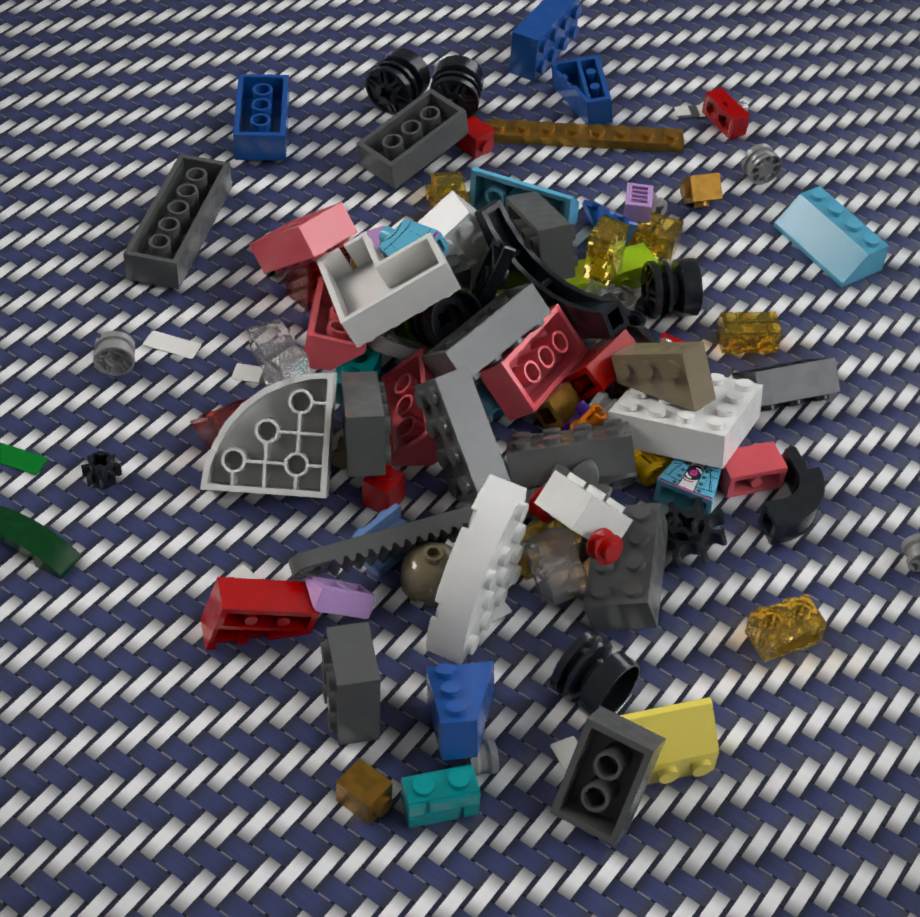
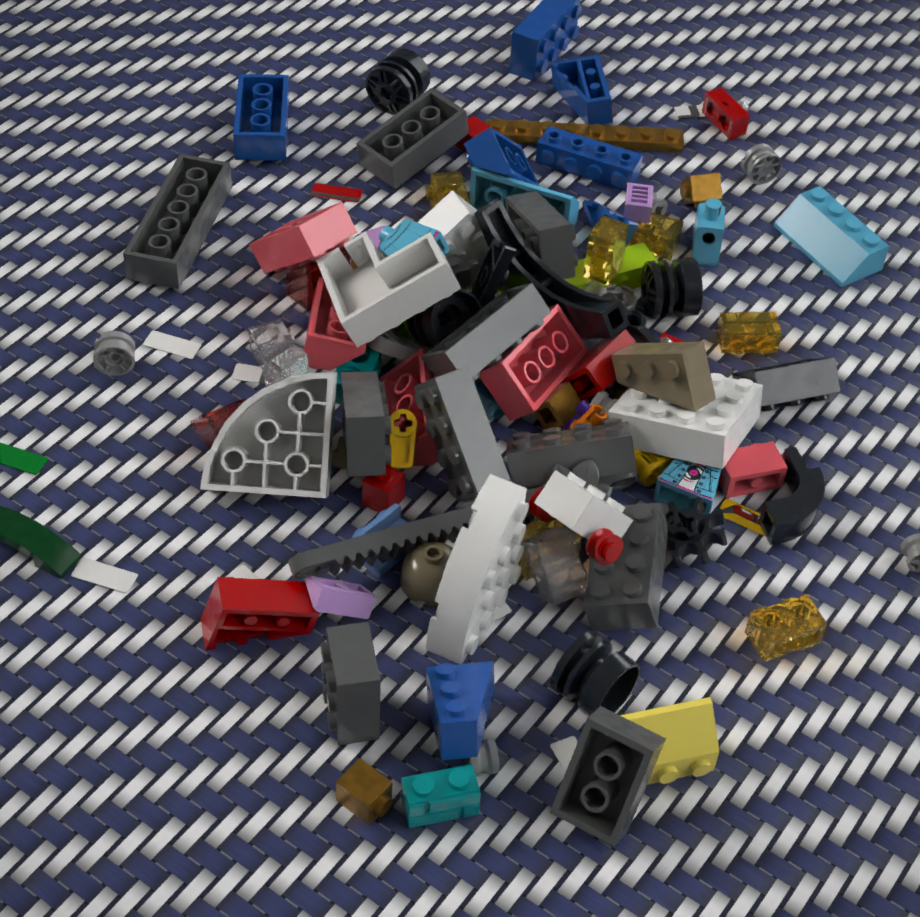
black gear [81,451,122,490] -> none
black wheel [430,55,484,119] -> none
none -> white sticker [71,557,138,593]
none -> red sticker [310,183,363,203]
none -> yellow piece [389,409,418,470]
none -> blue slope [464,127,540,186]
none -> blue brick [535,126,643,191]
none -> medium azure torso [691,198,725,267]
none -> yellow sticker [720,499,765,536]

